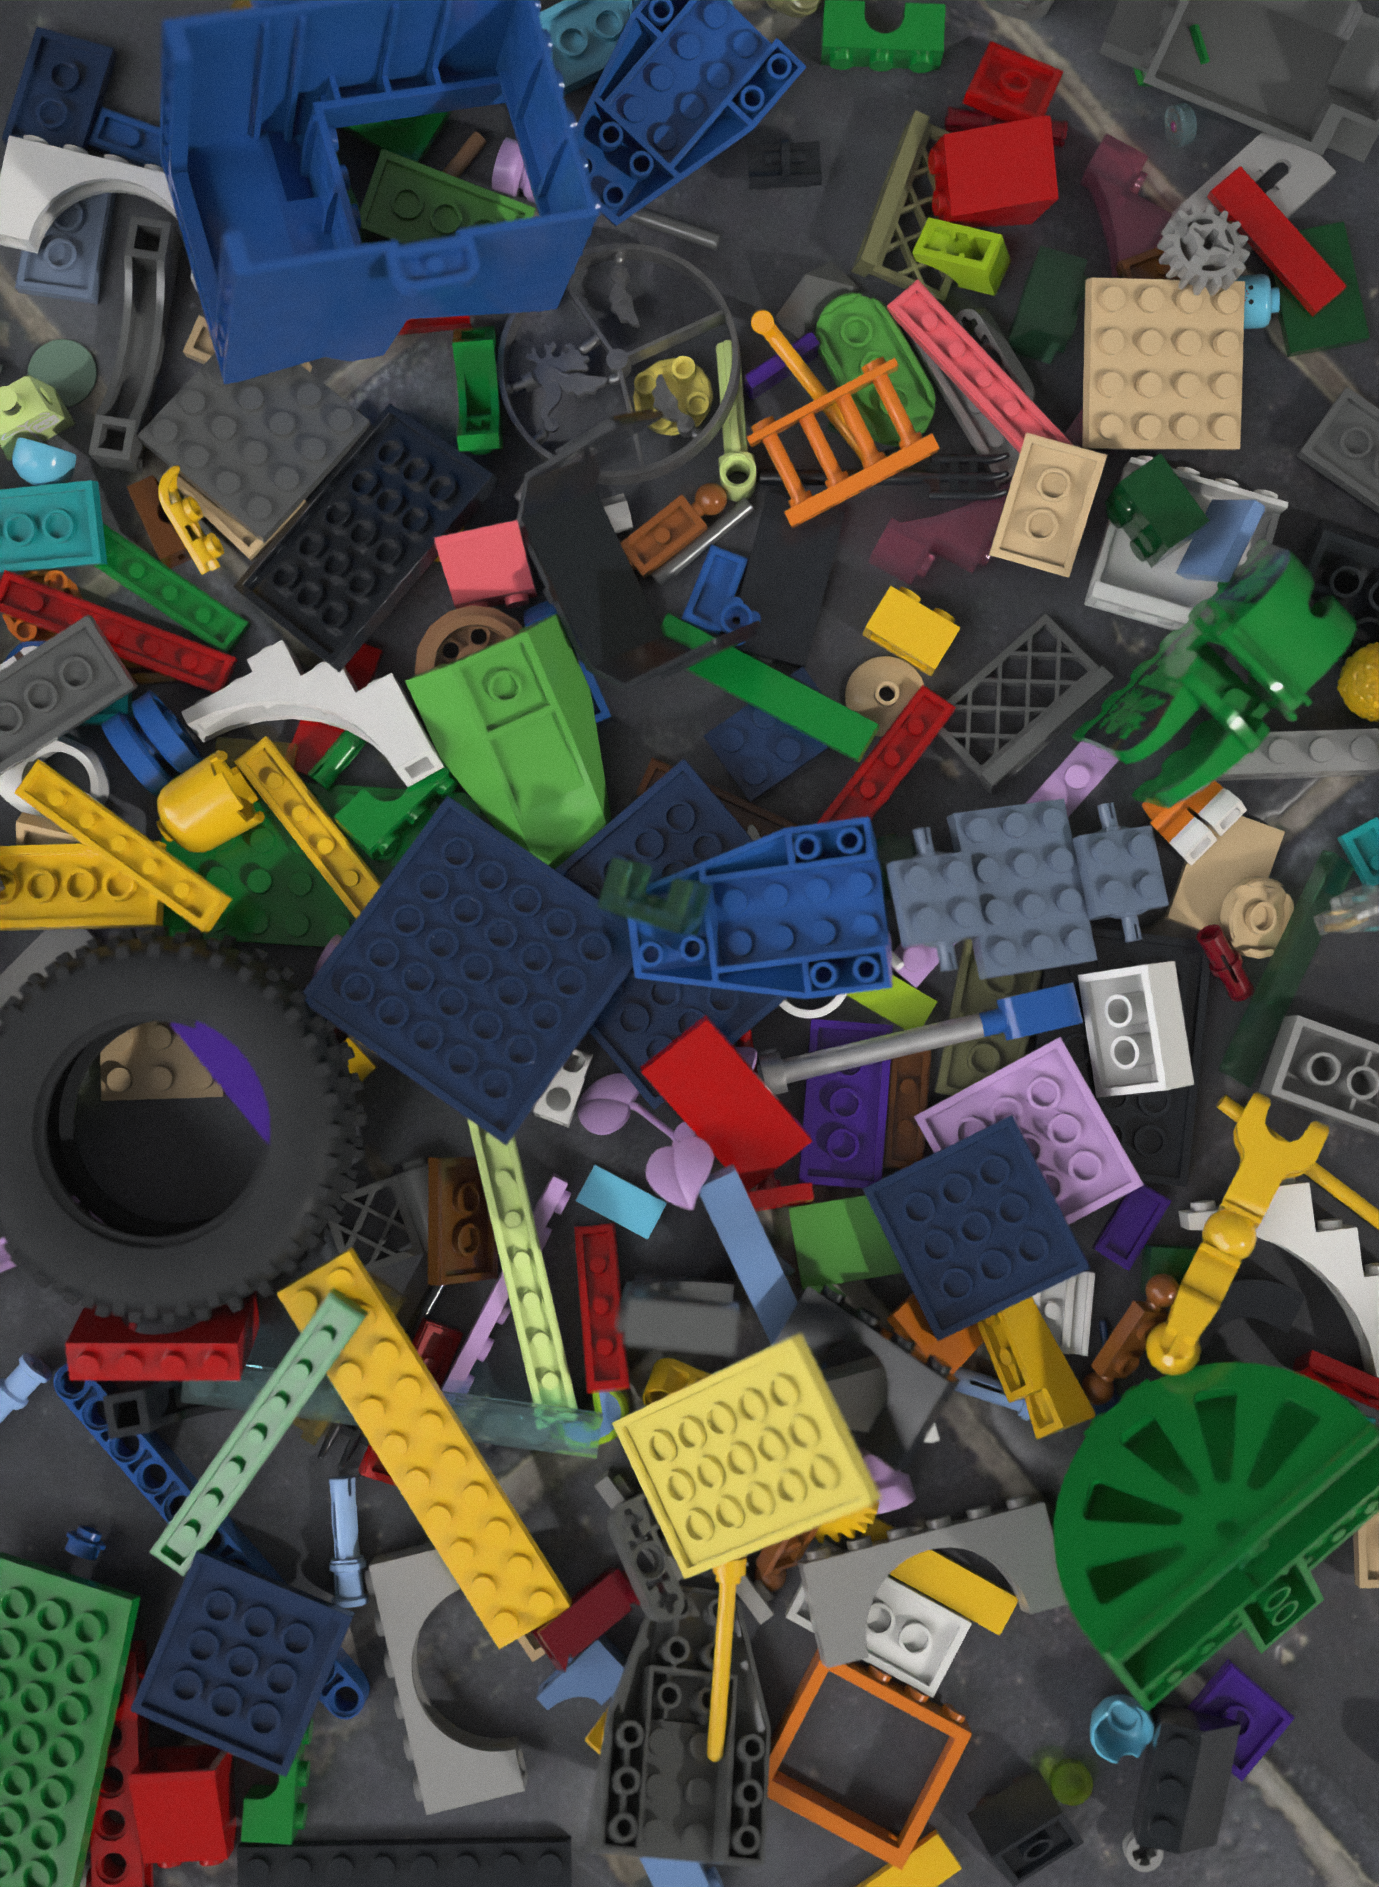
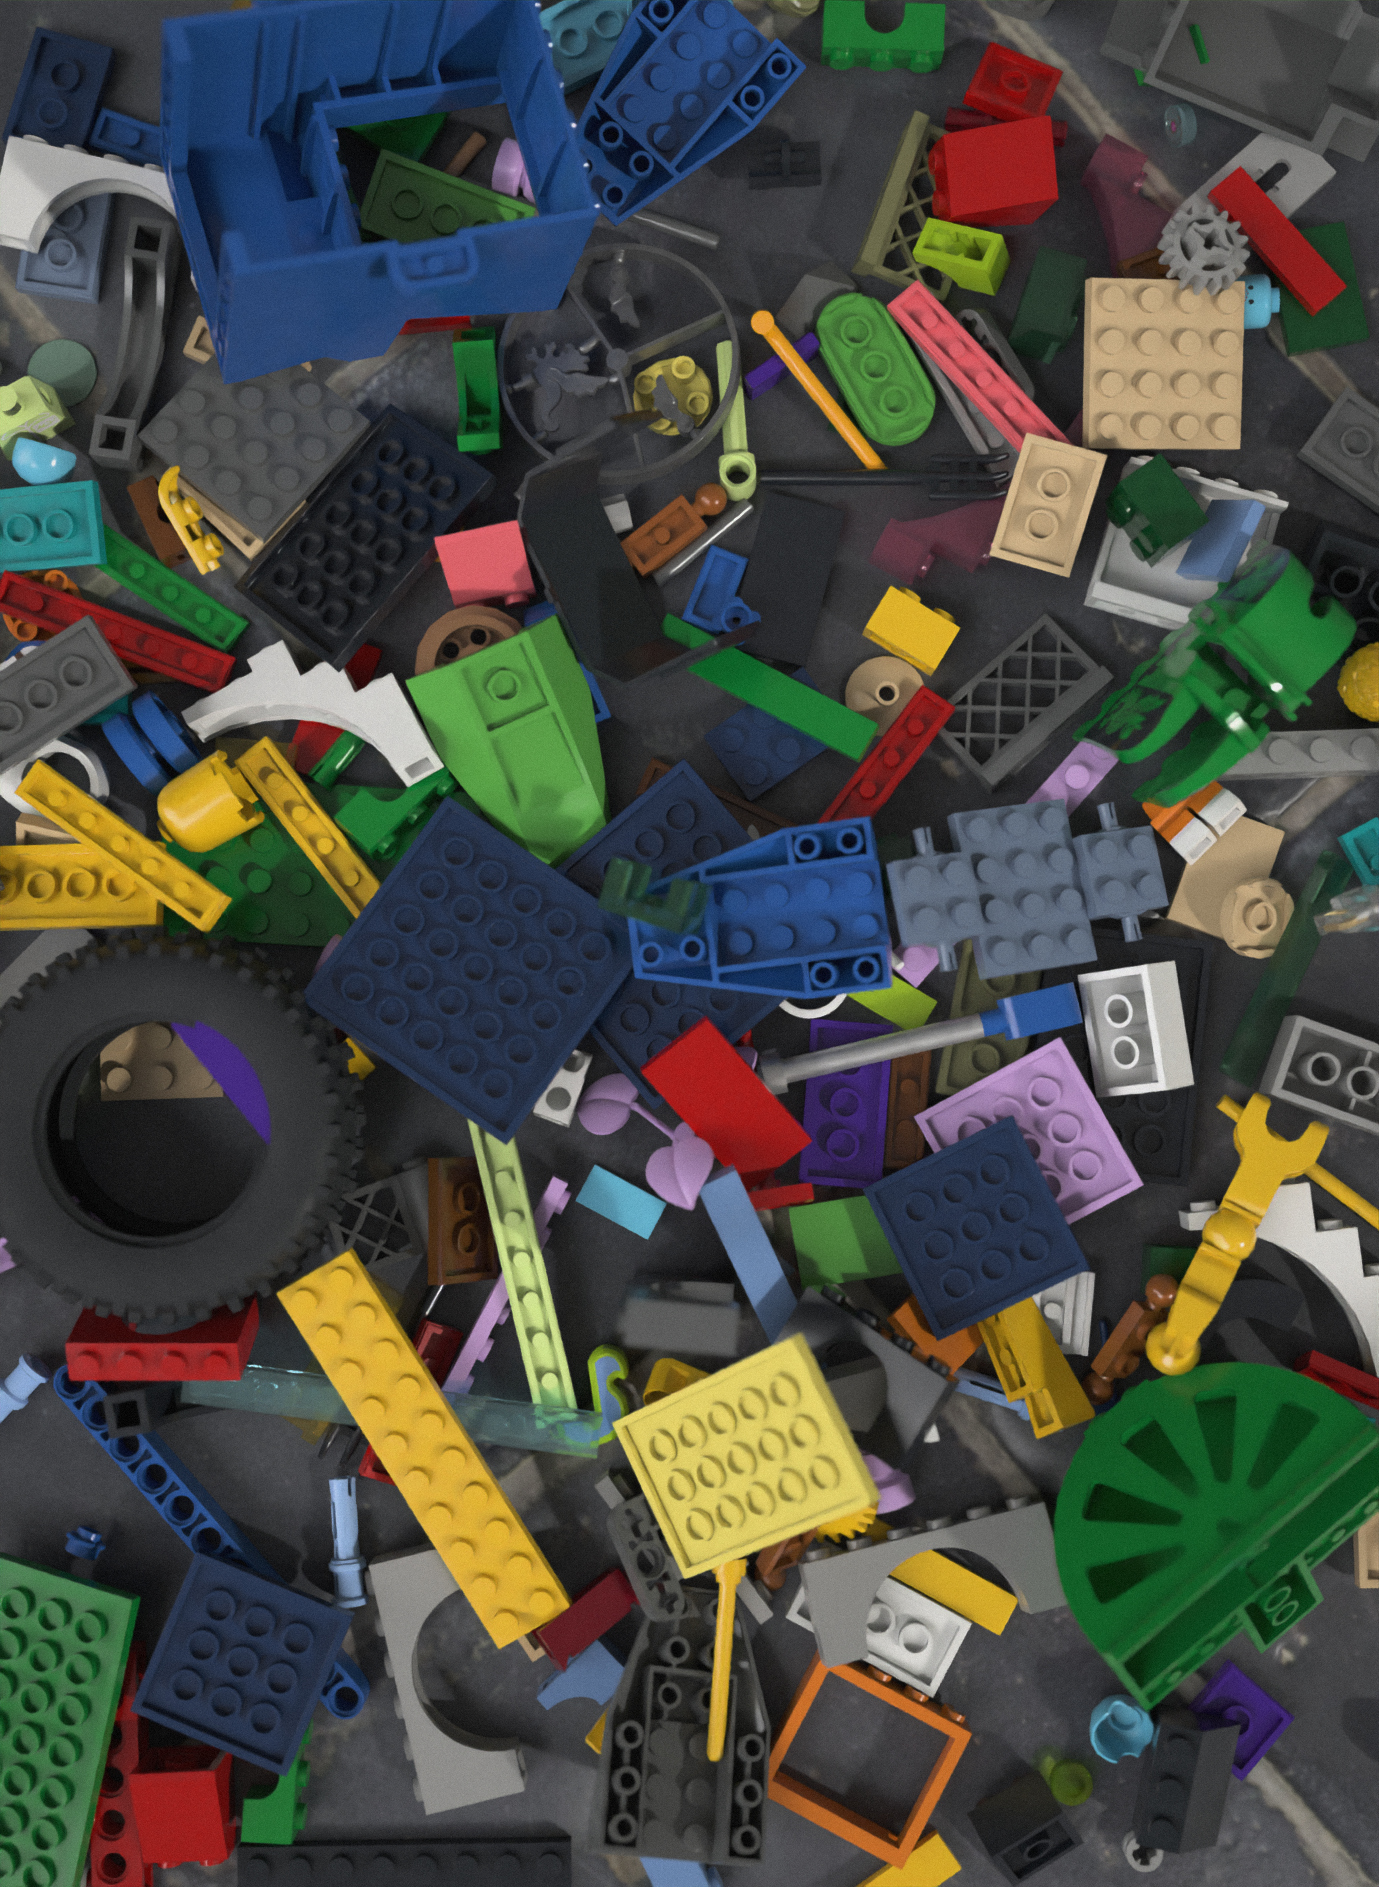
tile [150,1288,369,1576] -> none
red tile [574,1223,630,1394] -> none
orange fence [747,356,940,528] -> none
dark purple tile [1091,1183,1171,1271] -> none
dark red pin [1196,924,1255,1002] -> none

